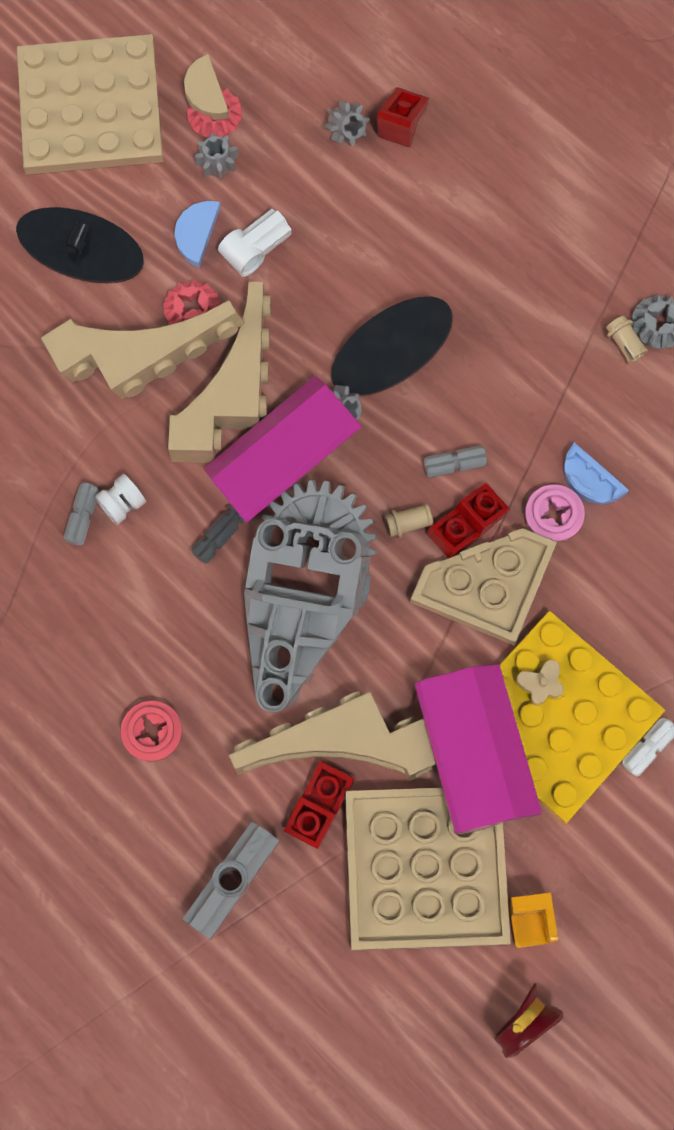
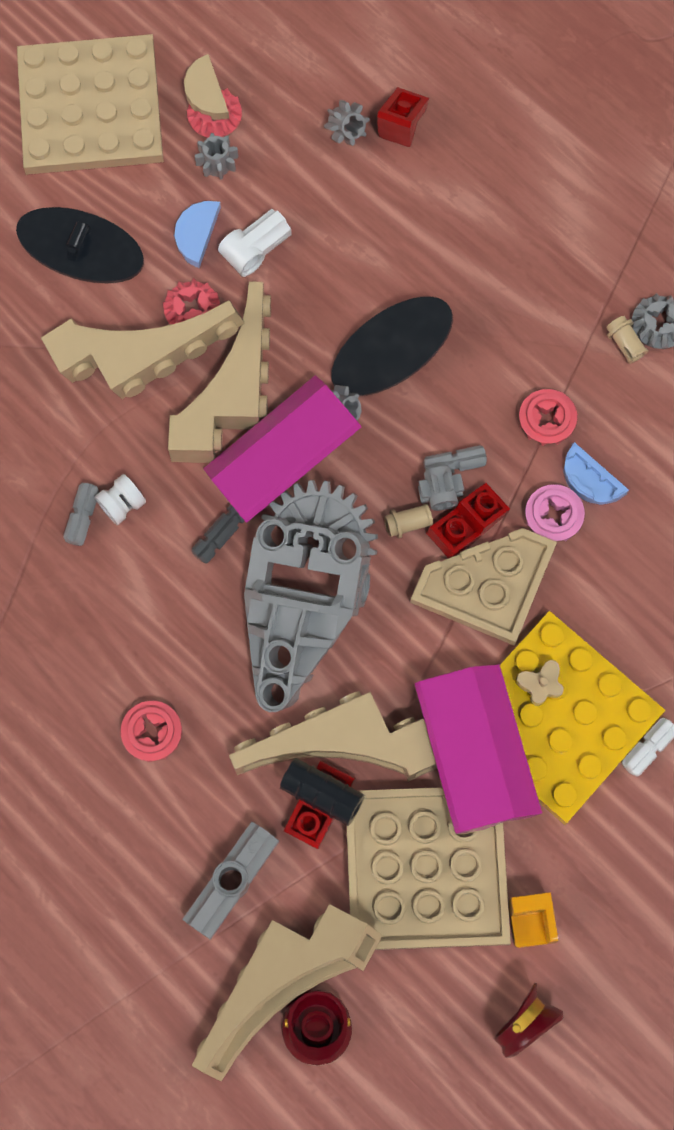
none -> tan arch [192,904,383,1082]
none -> black axle [280,758,365,826]
none -> dark red piece [282,990,352,1065]
none -> light grey gear [418,466,465,511]
none -> coral gear [519,389,577,446]

